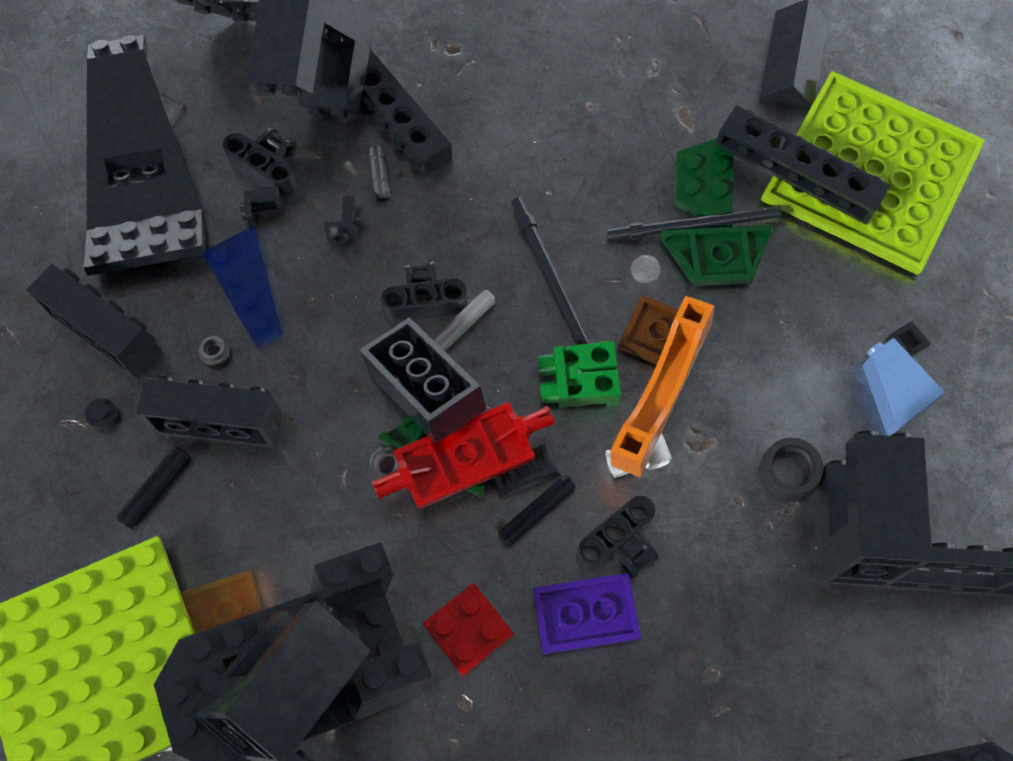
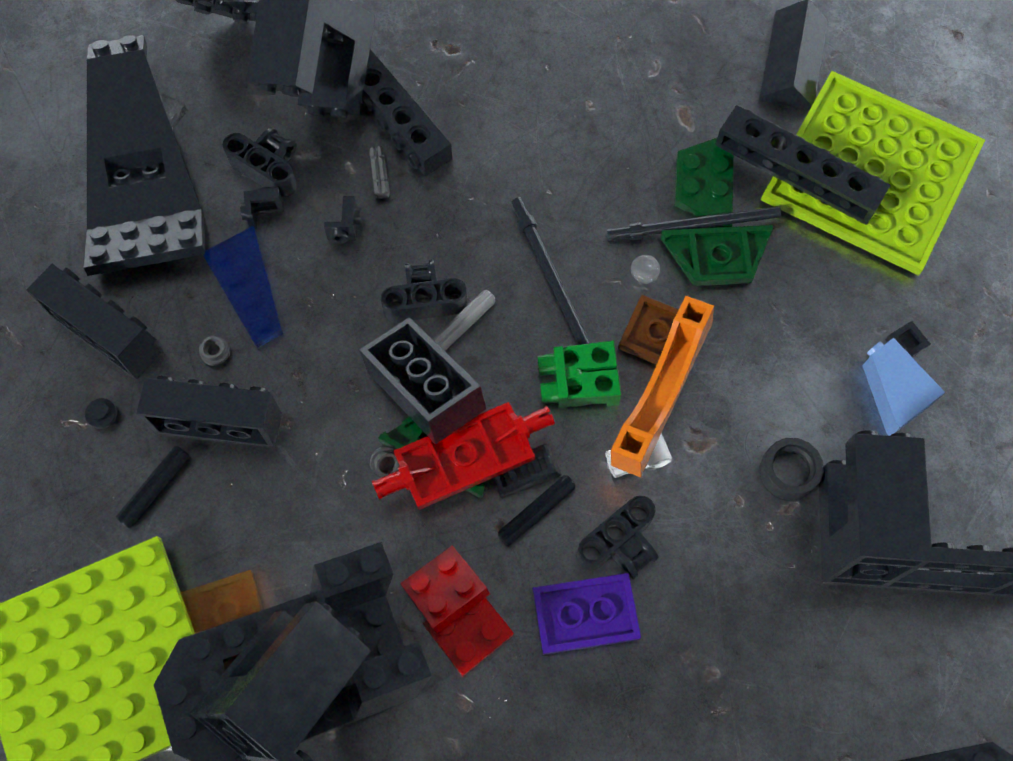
none -> red plate [400,545,490,634]

